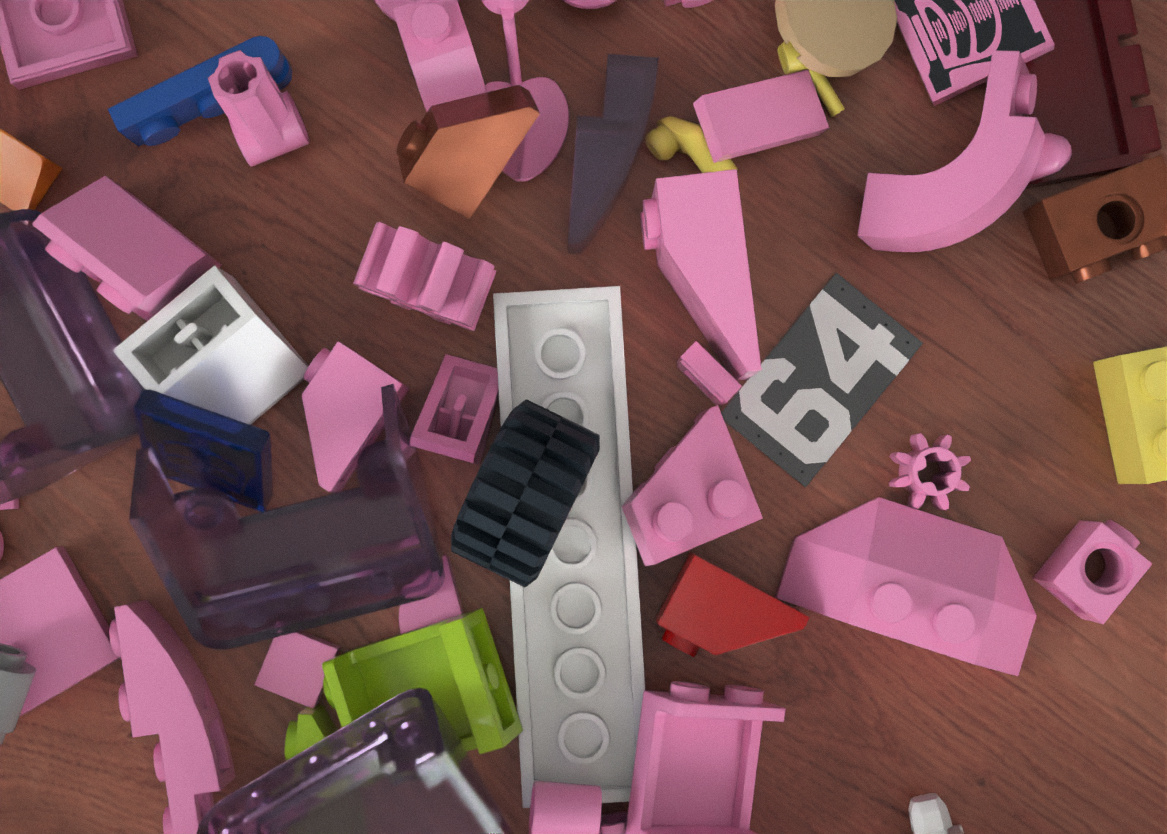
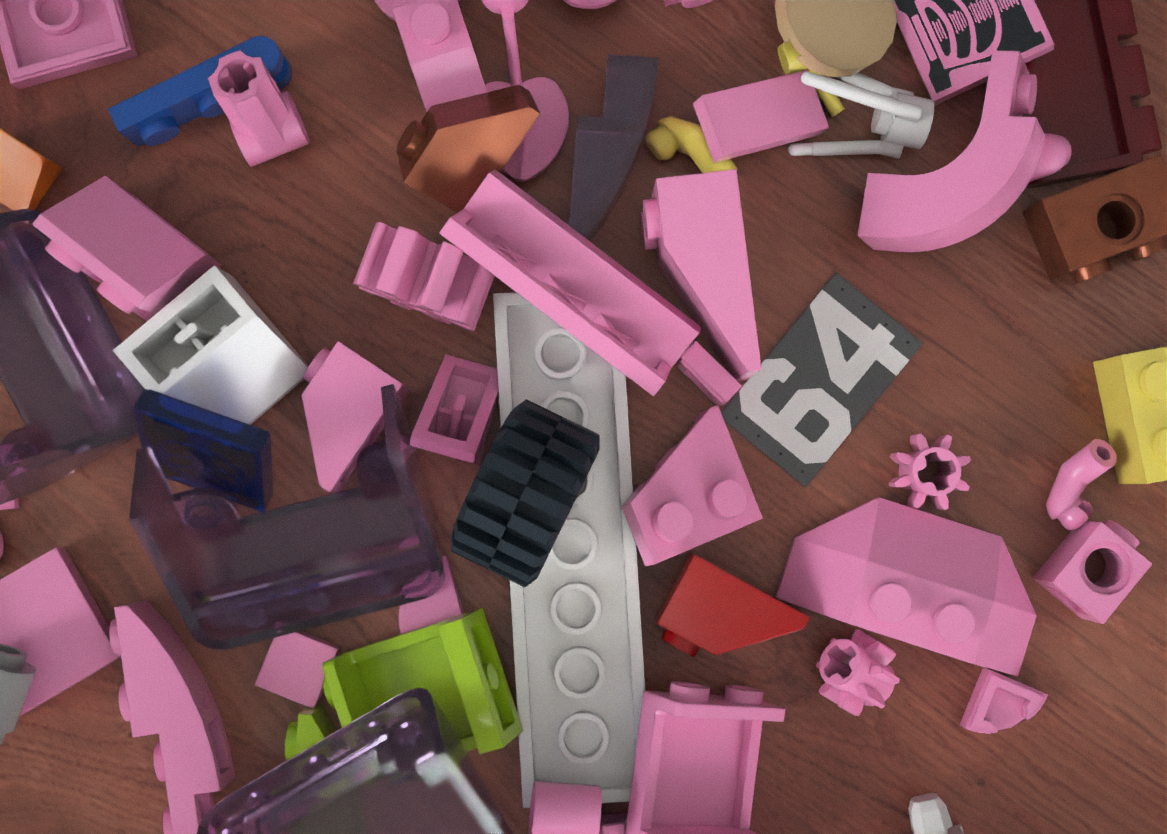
none -> bright pink fence [439,169,702,397]
none -> white plant [788,71,934,159]
none -> bright pink gear [816,629,900,716]
none -> bright pink tile [960,667,1048,734]
none -> bright pink arm [1046,439,1117,530]

